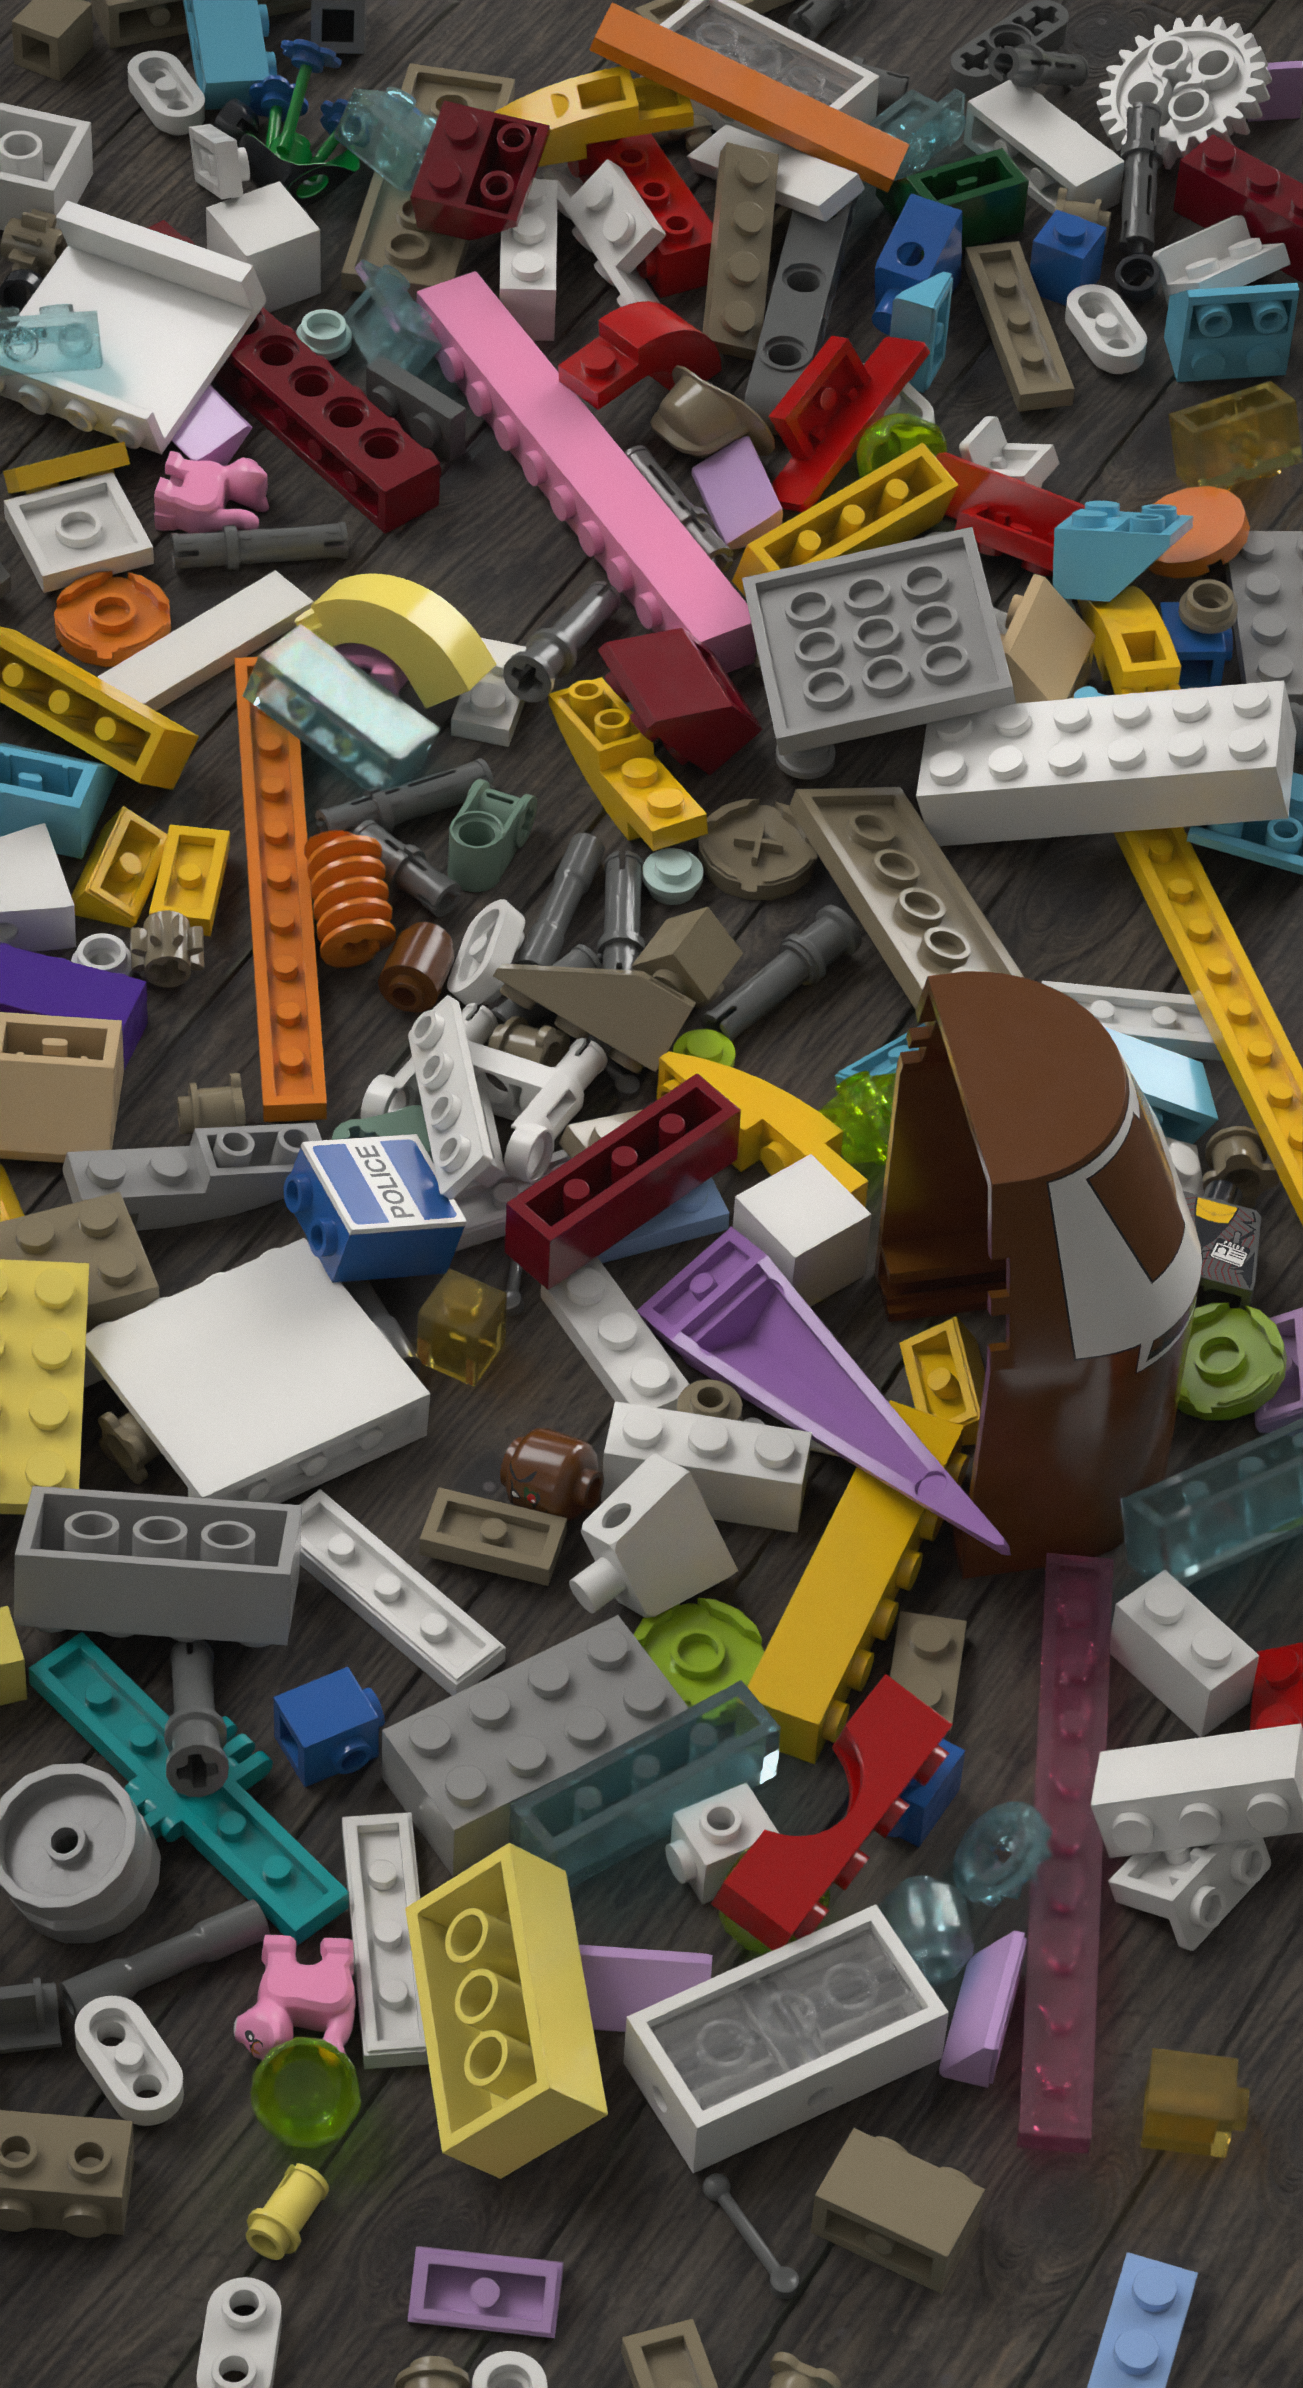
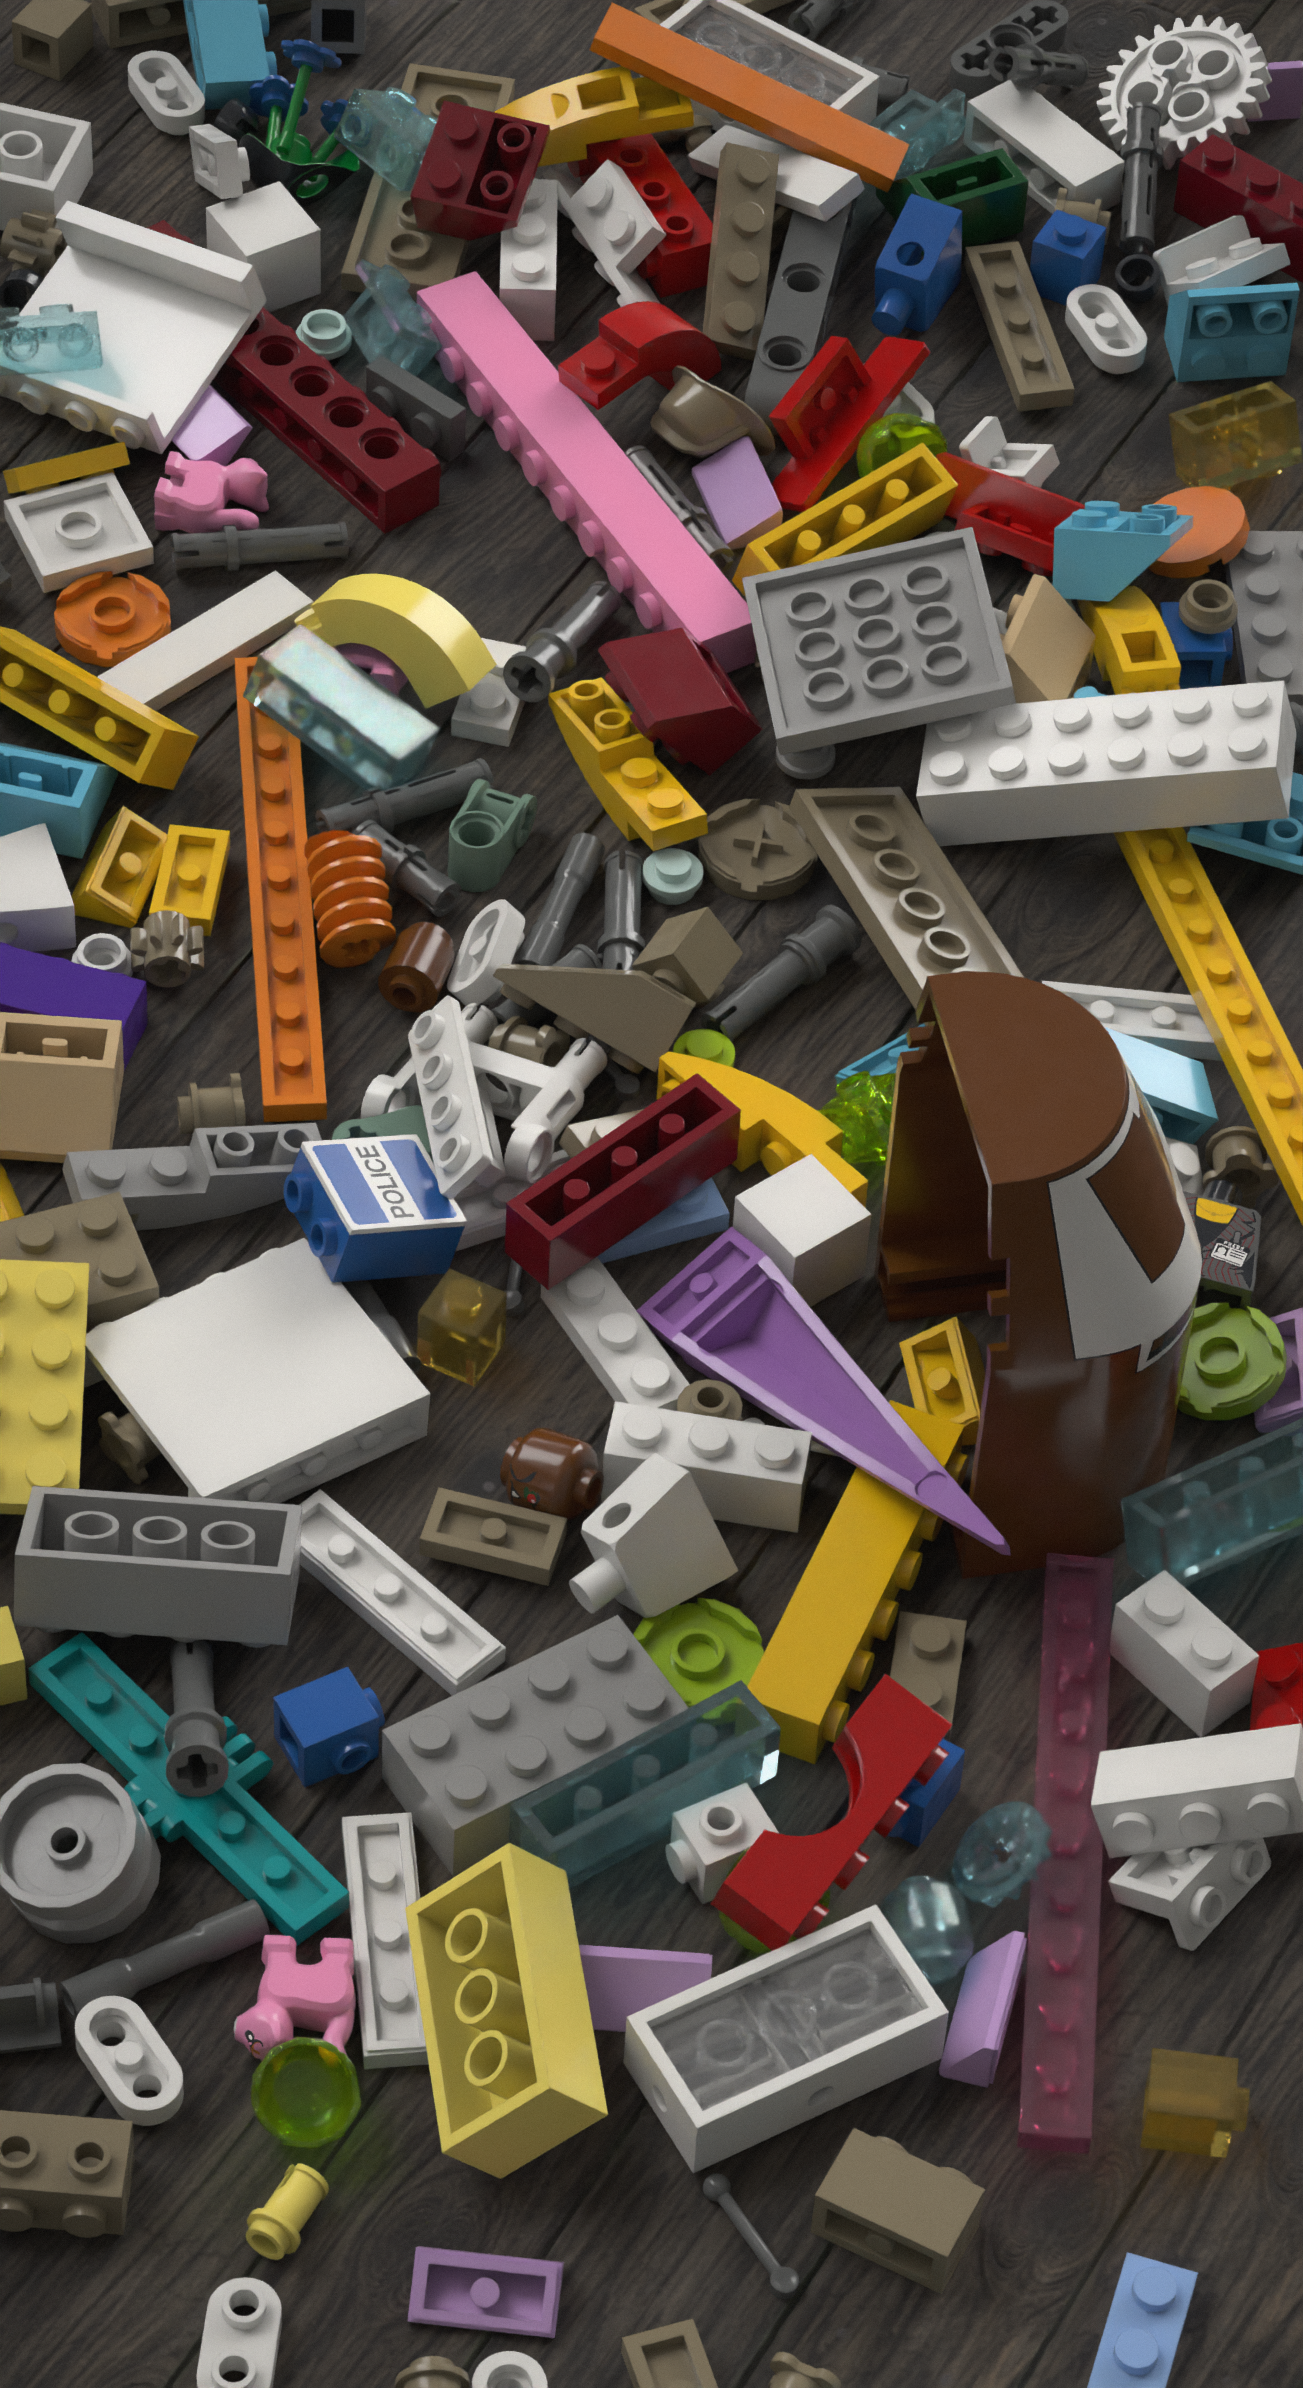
medium azure slope [890,271,953,393] -> none

